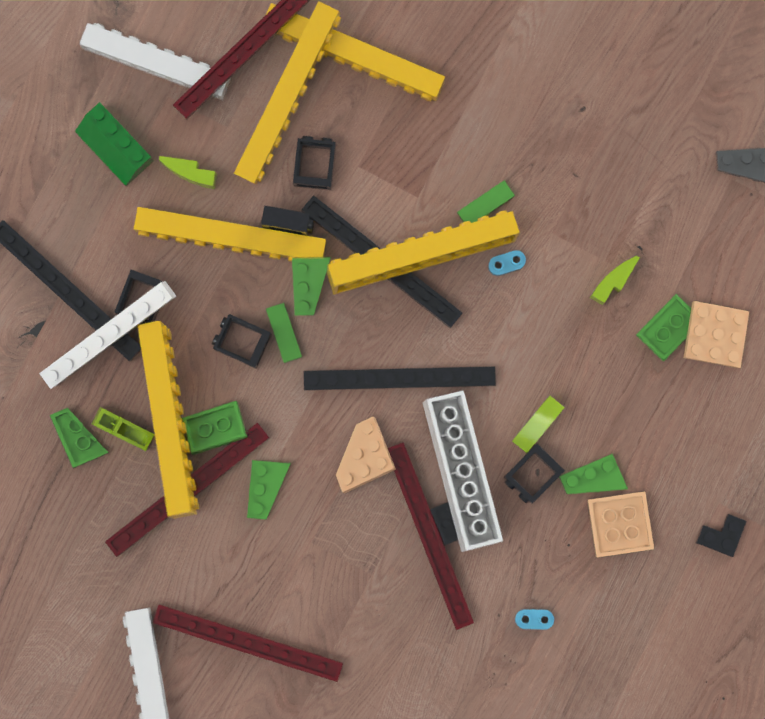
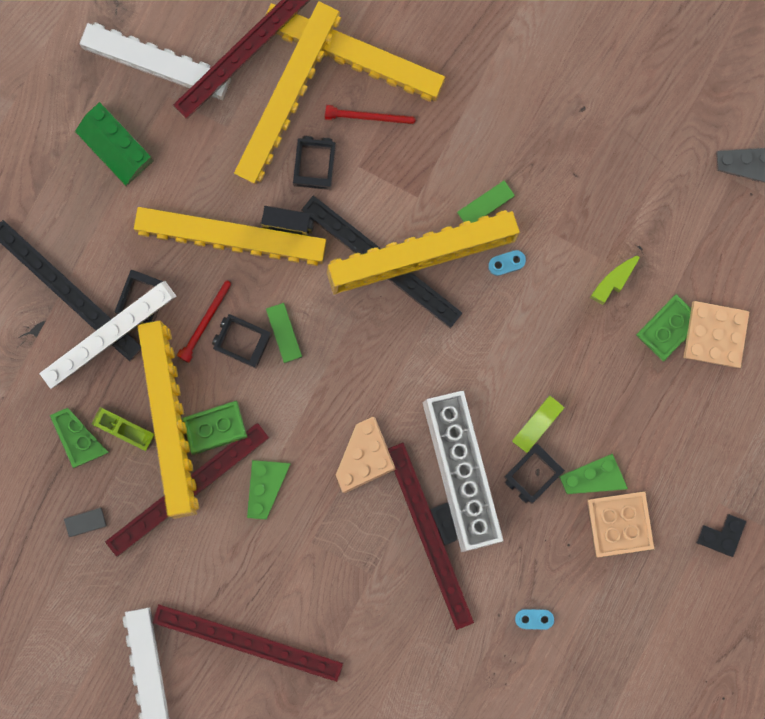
lime slope [159,156,217,189] -> none
bright green wing [292,257,331,316] -> none
black plate [304,366,496,391] -> none
none -> dark grey tile [64,508,107,537]
none -> red piece [176,281,231,363]
none -> red piece [325,105,416,124]

